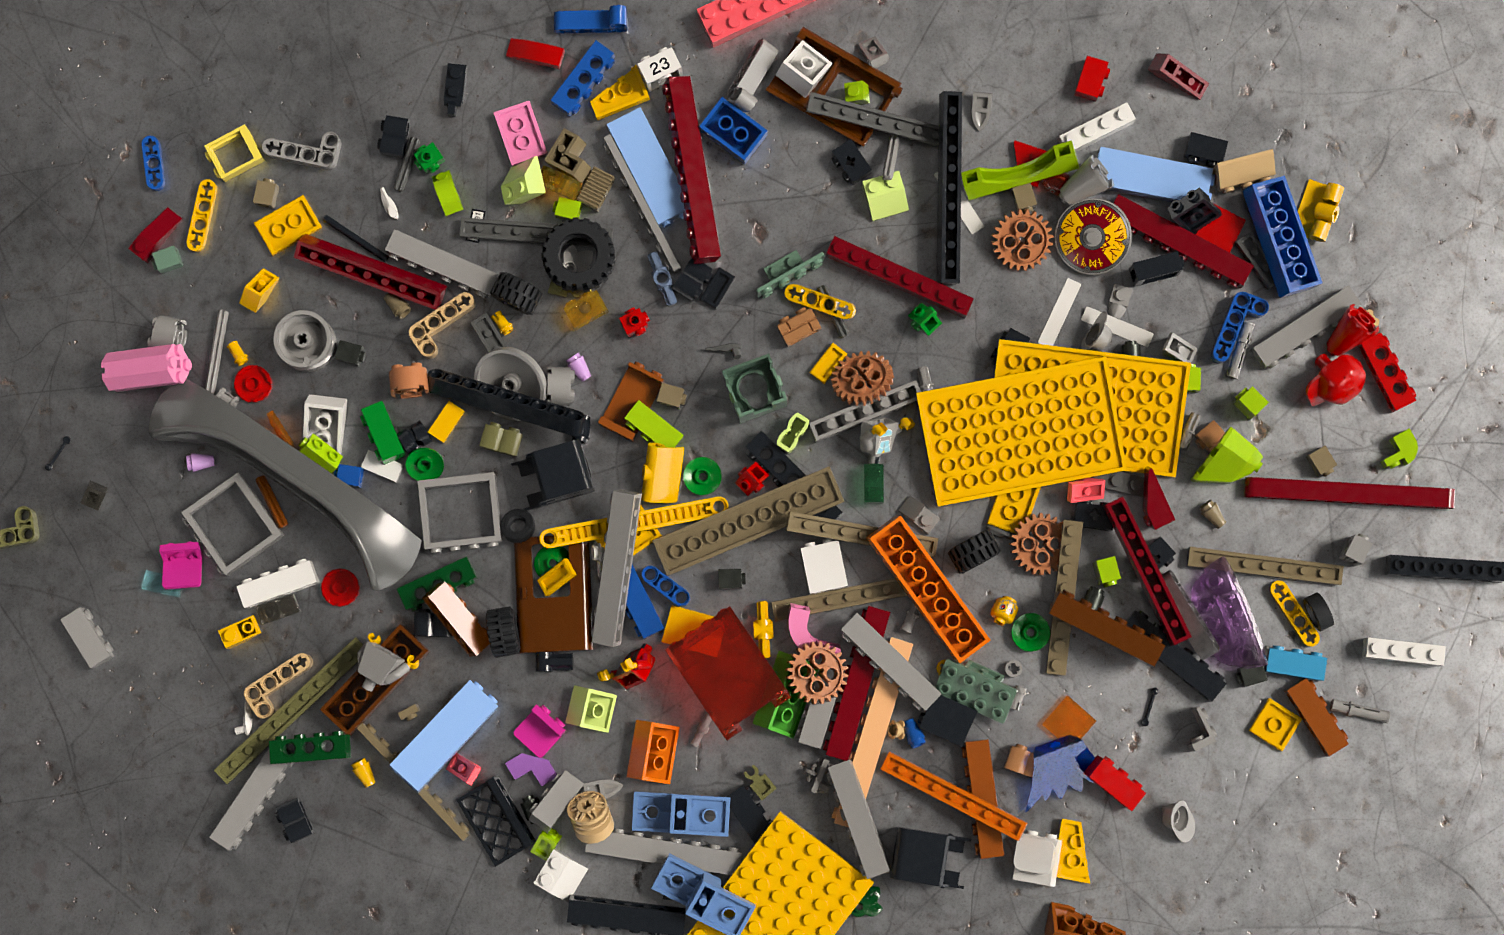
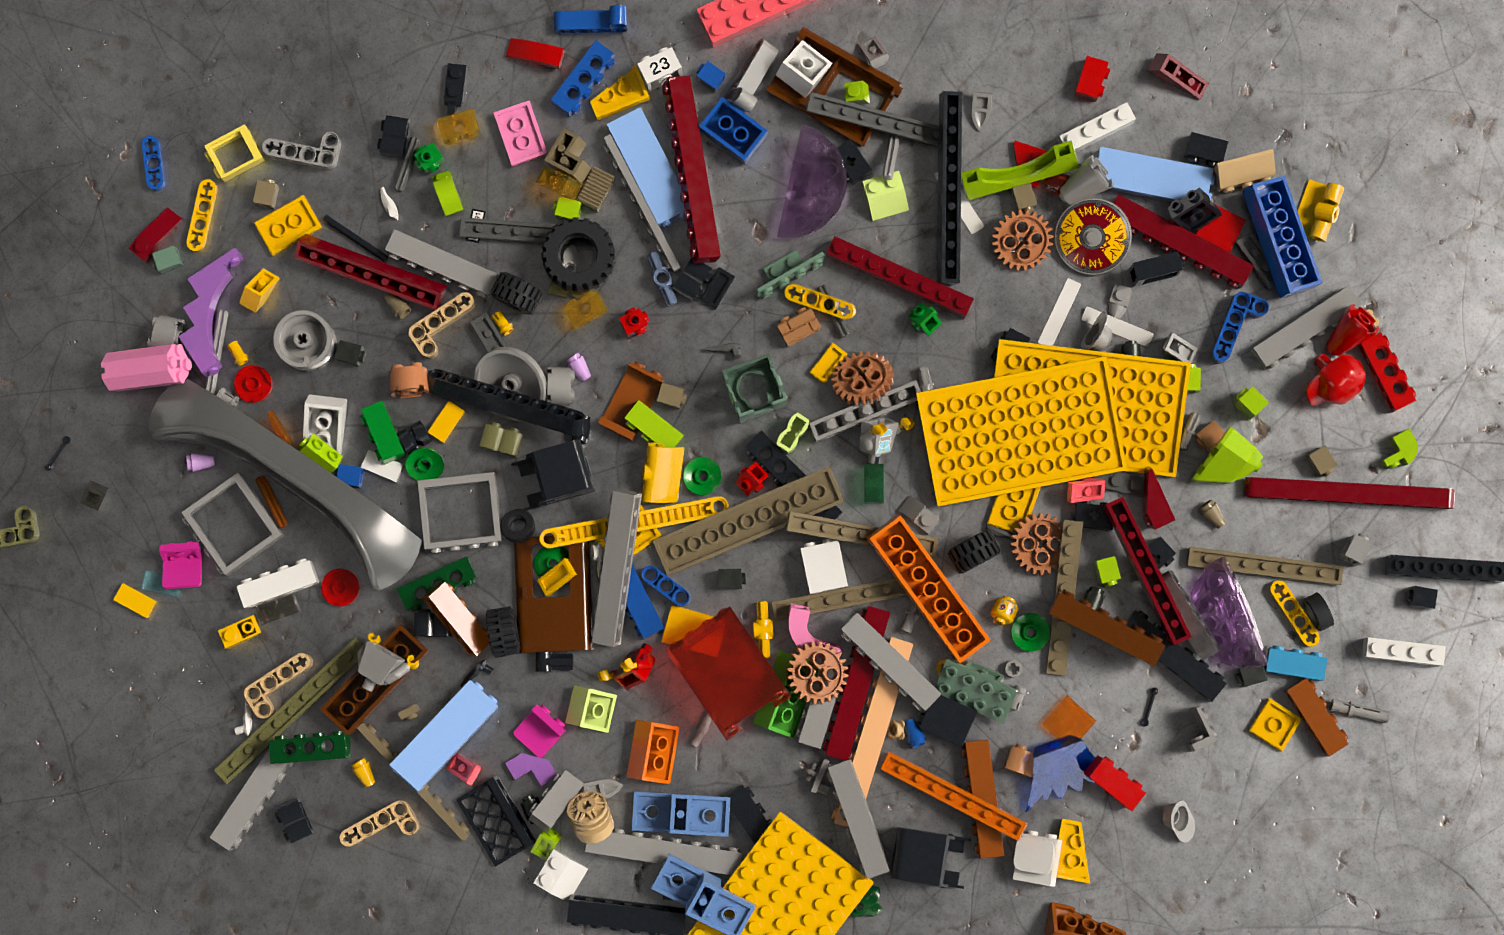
light grey brick [60,607,114,669] -> none
yellowish green slope [501,156,546,205] -> none
olive plate [744,765,777,800] -> none
light grey pin [1226,321,1255,380] -> none
none -> yellow tile [113,583,157,618]
none -> medium lavender arch [178,248,244,377]
none -> tan beam [340,800,420,847]
none -> clear yellow brick [437,108,481,145]
none -> black bar [460,659,494,687]
none -> blue brick [696,61,726,93]
none -> clear purple brick [777,124,847,238]
none -> black brick [1406,586,1438,610]

